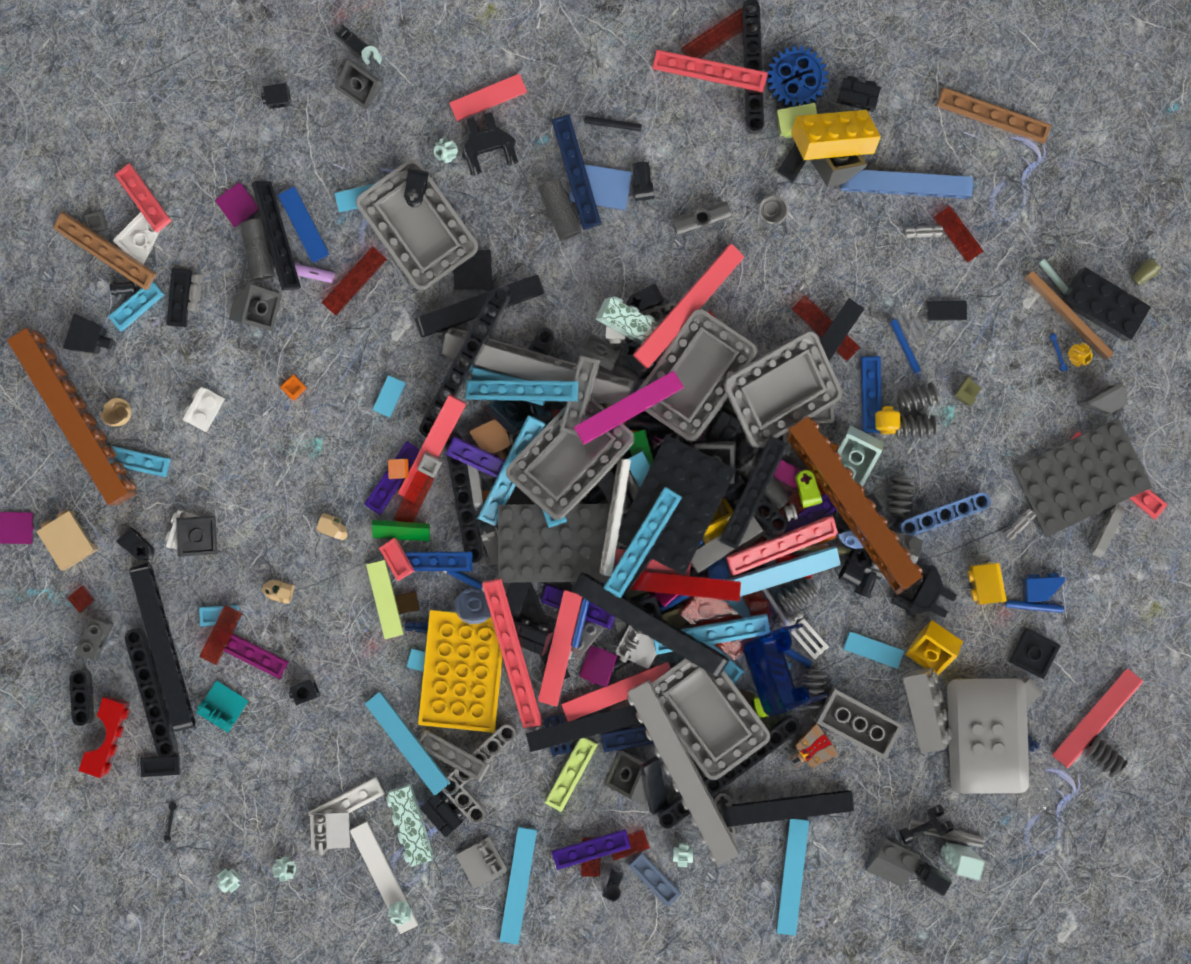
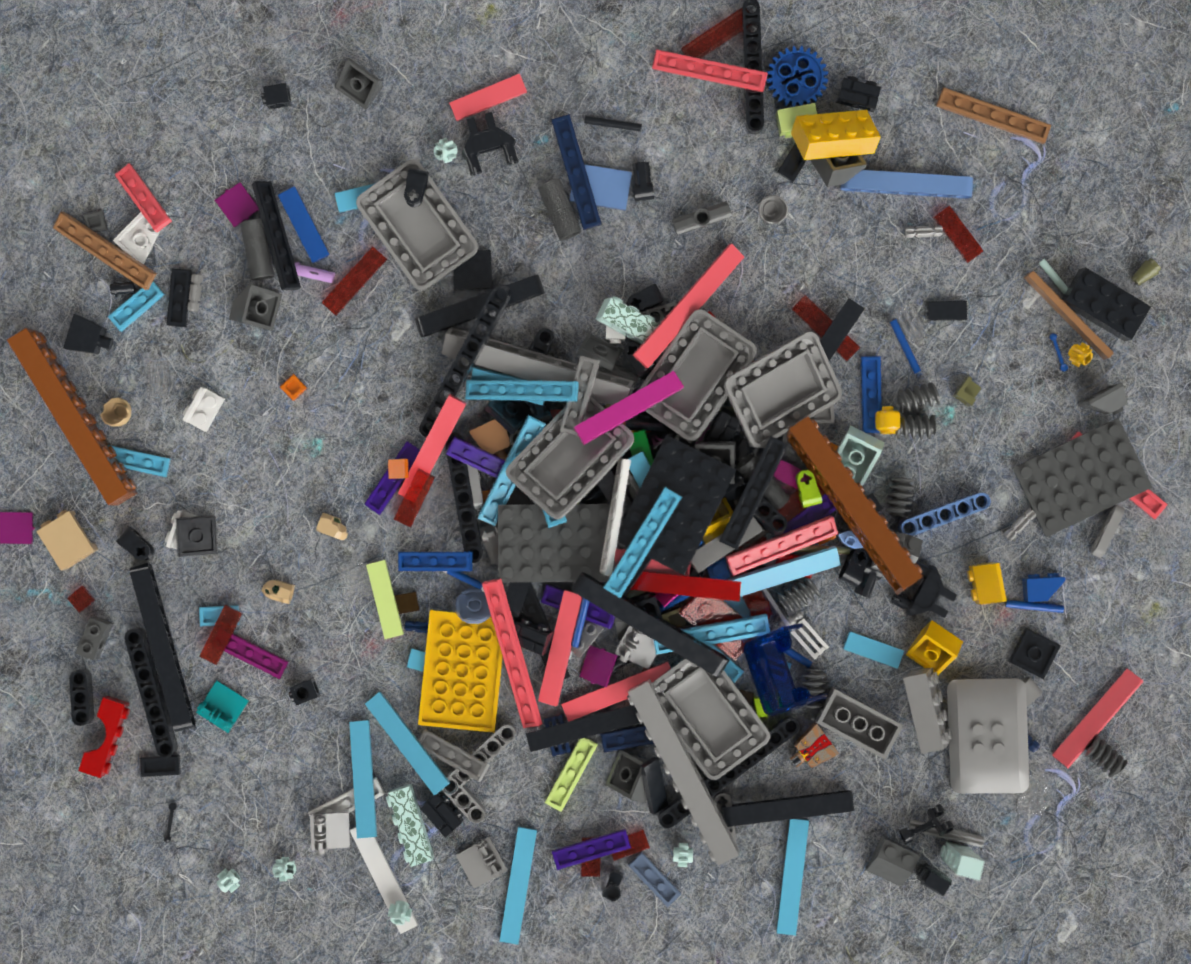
black piece [335,25,382,65] -> none
green tile [372,520,430,542] -> none
medium azure tile [373,375,406,418] -> none
coral tile [379,538,415,581] -> none
light grey tile [417,452,443,478] -> none
light grey bush [783,502,797,521] -> none
none -> medium azure tile [349,720,377,839]

